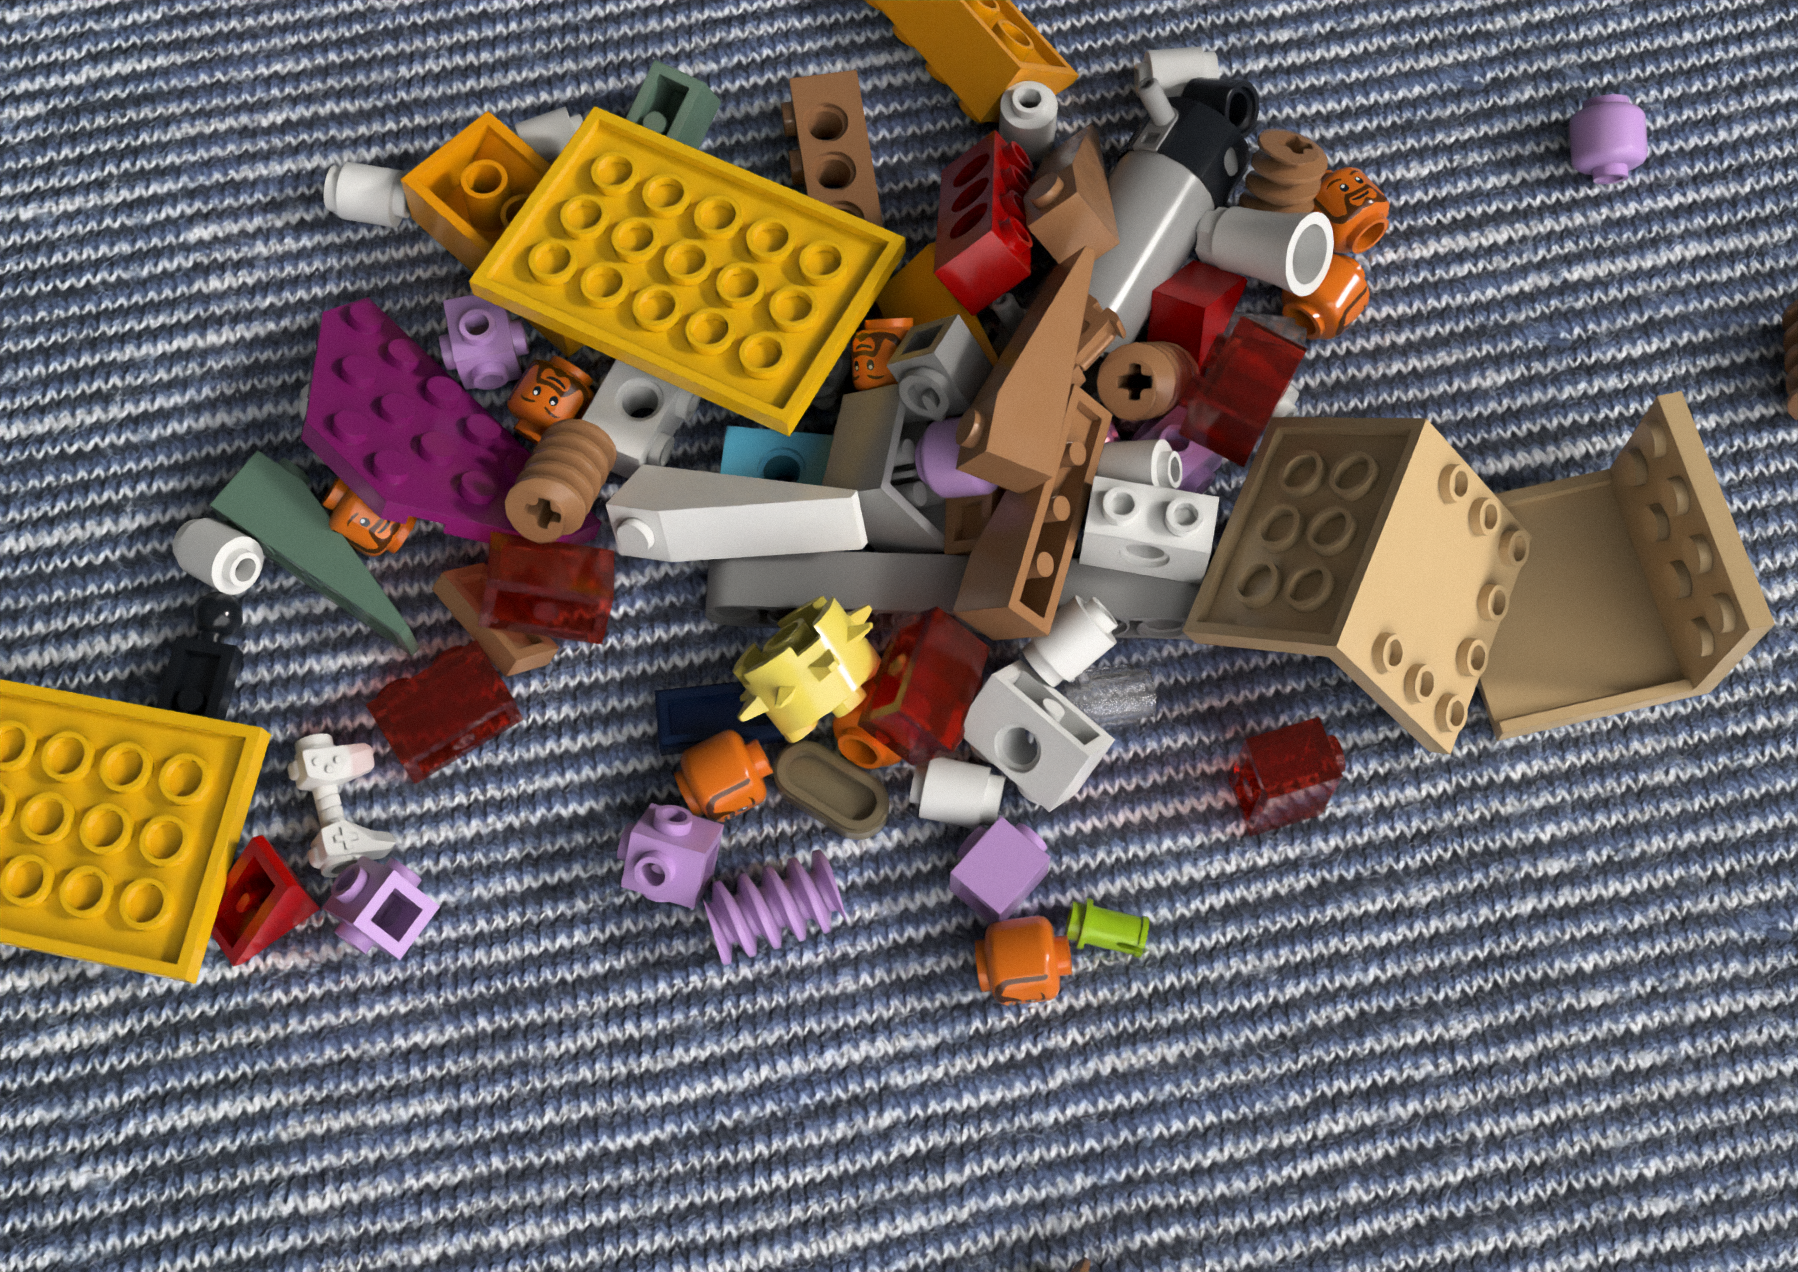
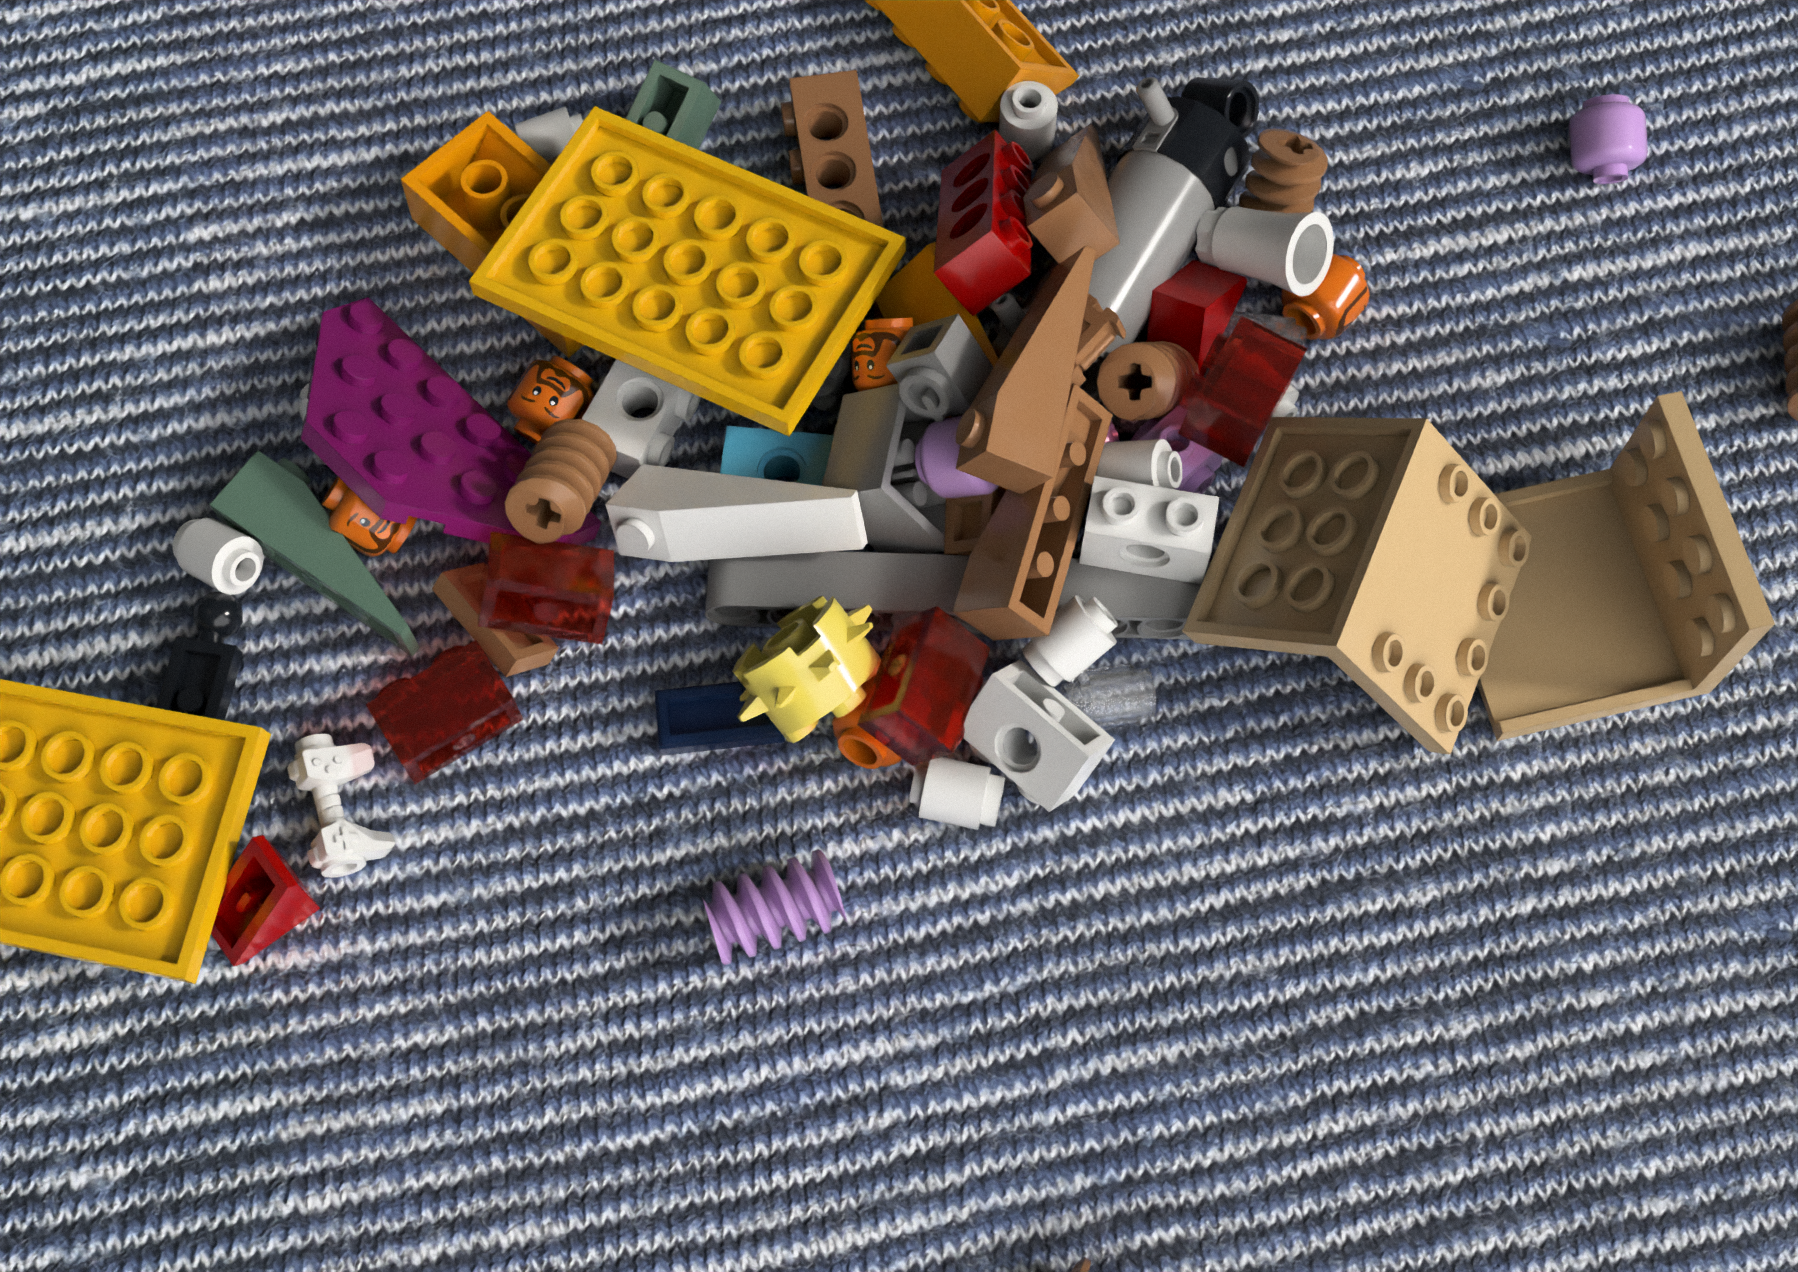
lavender brick [322,856,440,960] -> none
white brick [324,162,411,228] -> none
lavender brick [439,295,529,390] -> none
lavender brick [617,803,724,909] -> none
orange head [674,729,773,823] -> none
dark tan tile [773,741,889,840] -> none
lavender brick [949,816,1051,924] -> none
orange head [975,915,1073,1006] -> none
lime pin [1064,898,1149,958] -> none
white brick [1134,46,1219,97] -> none
clear red brick [1228,717,1346,837] -> none
orange head [1313,167,1390,254] -> none

